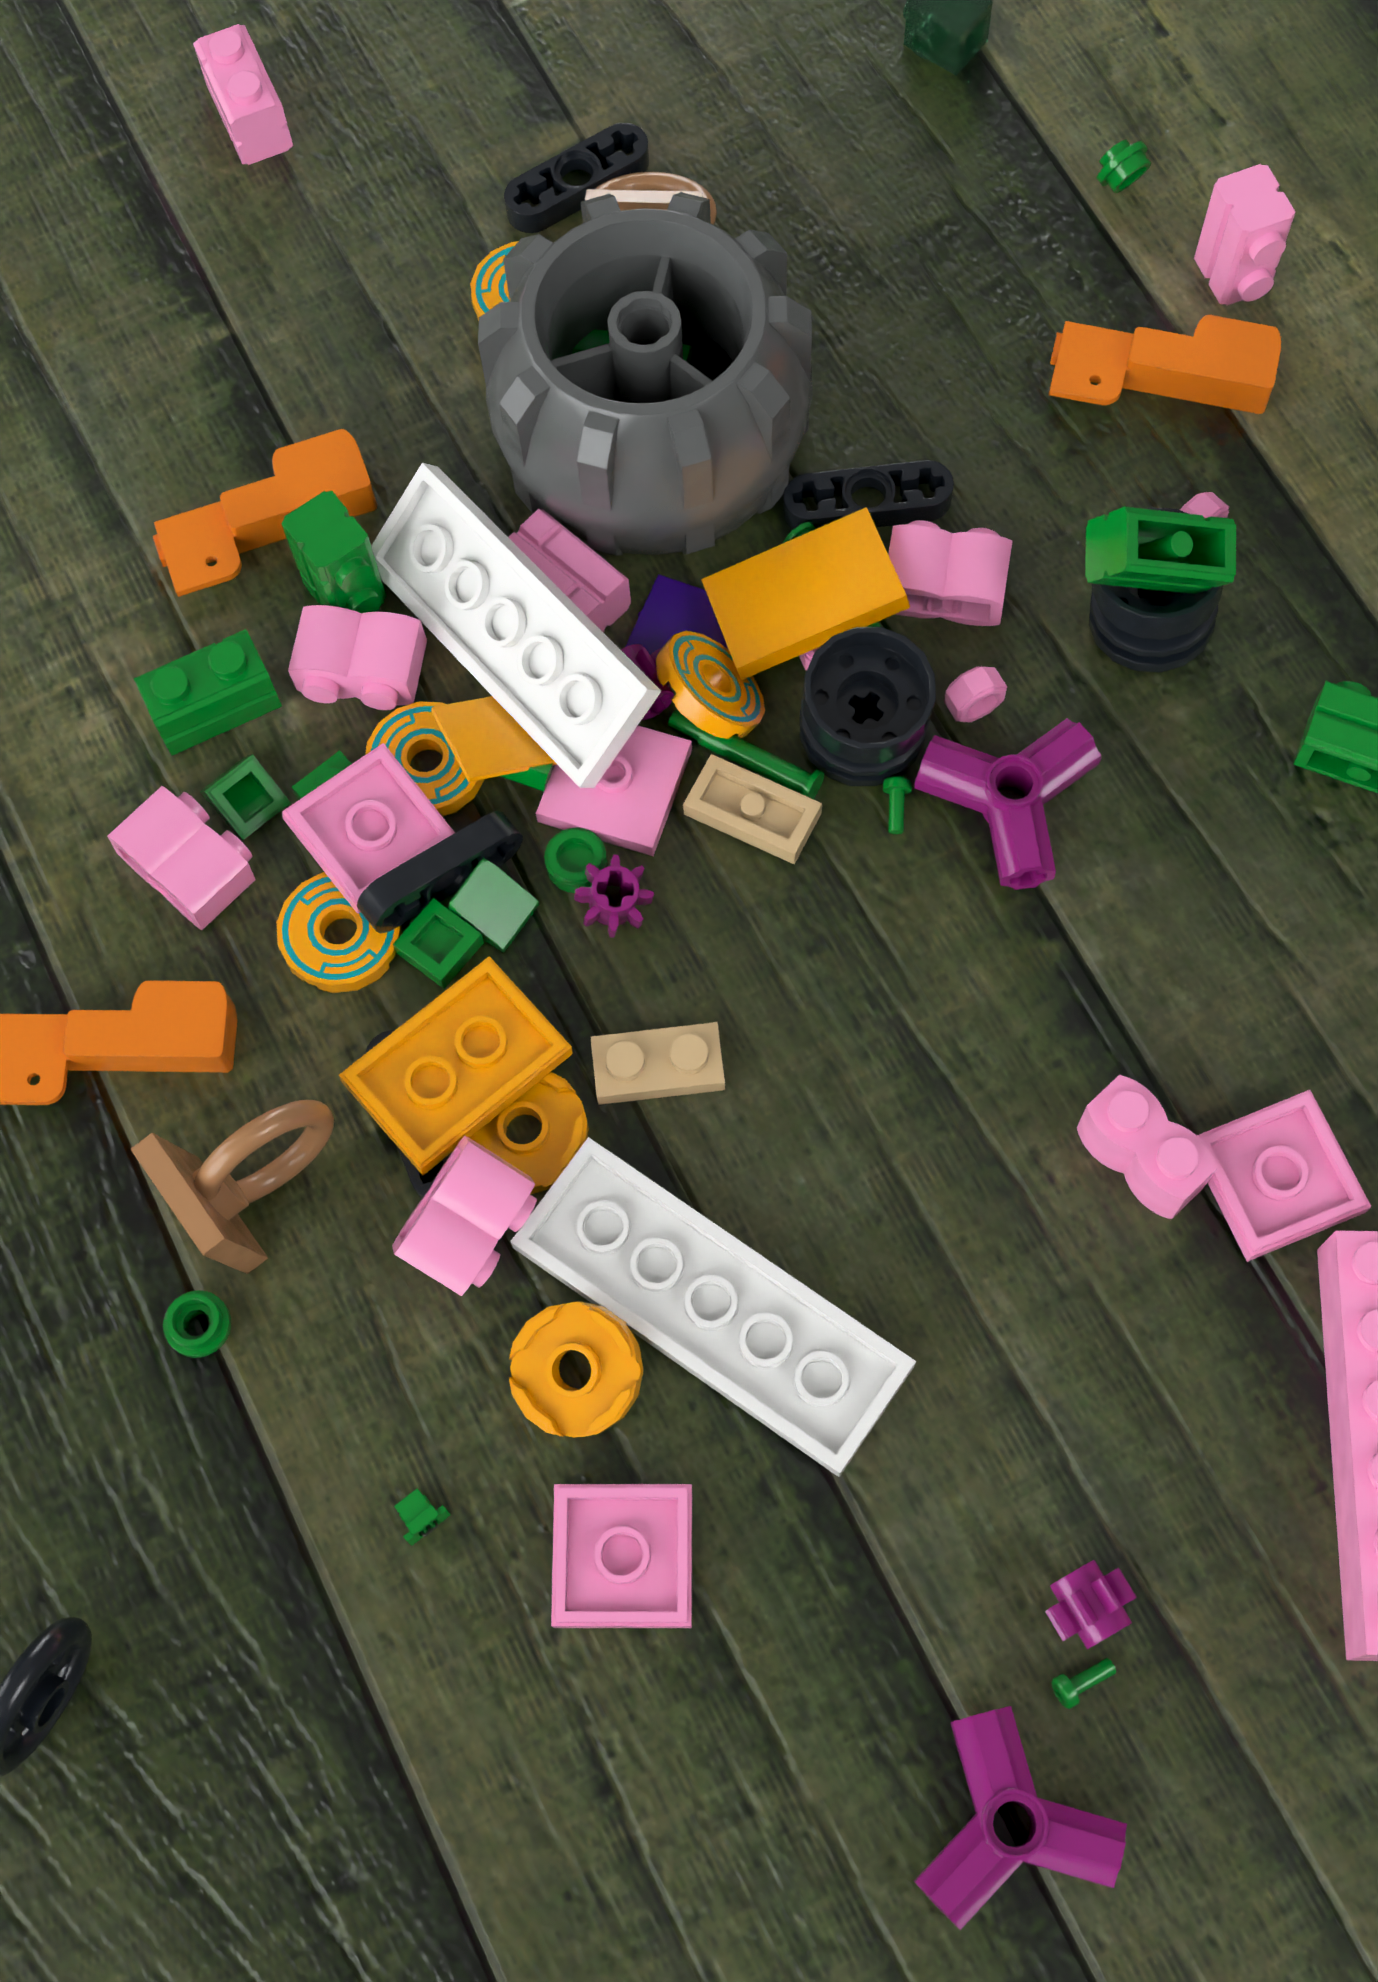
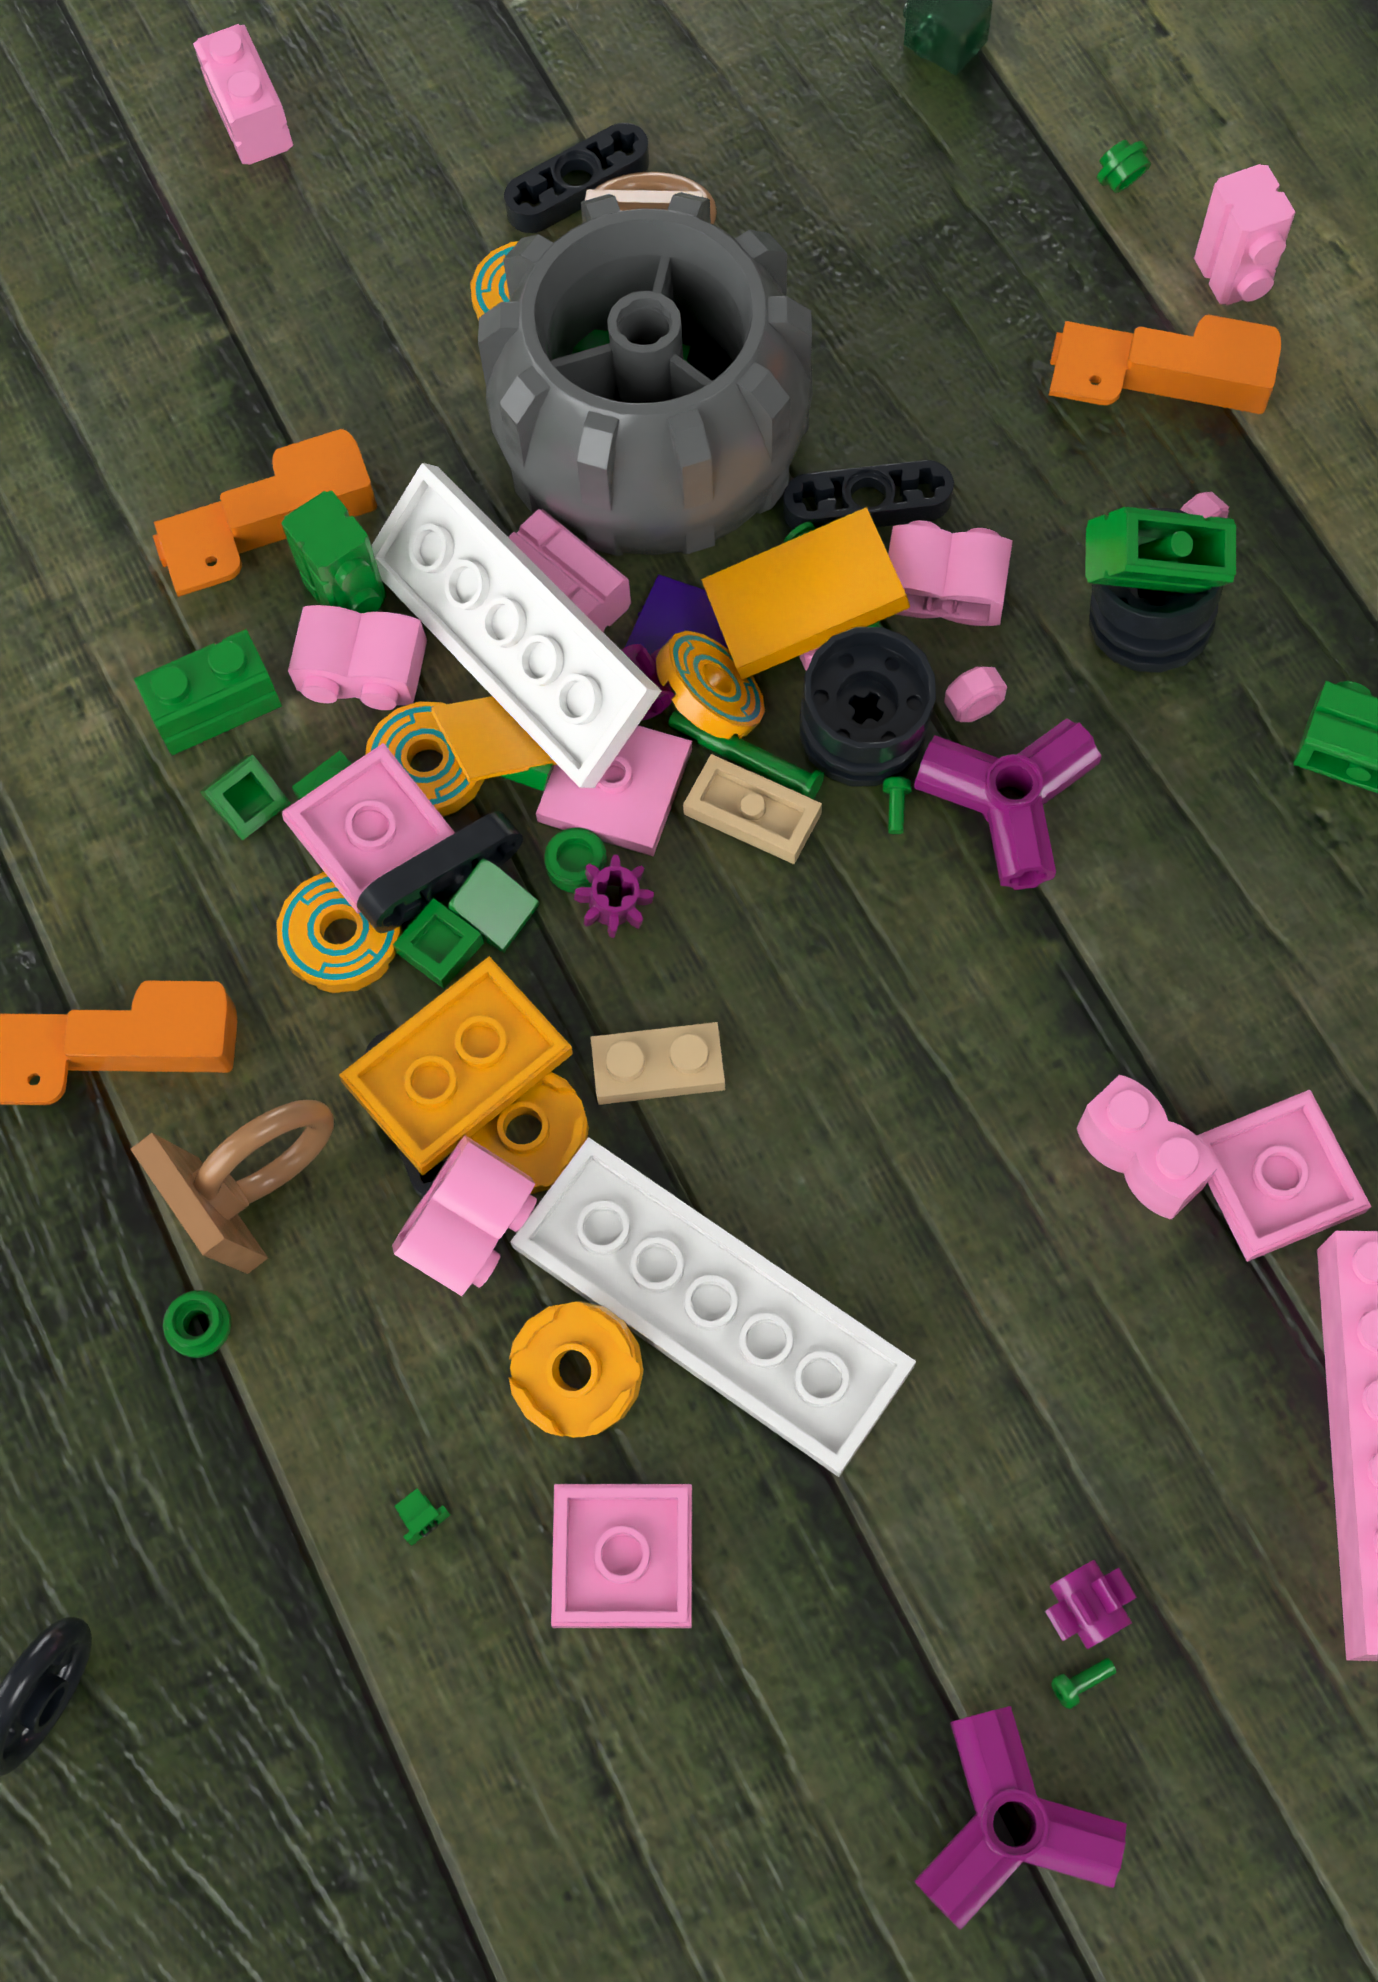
bright pink brick [107,786,256,930] -> none

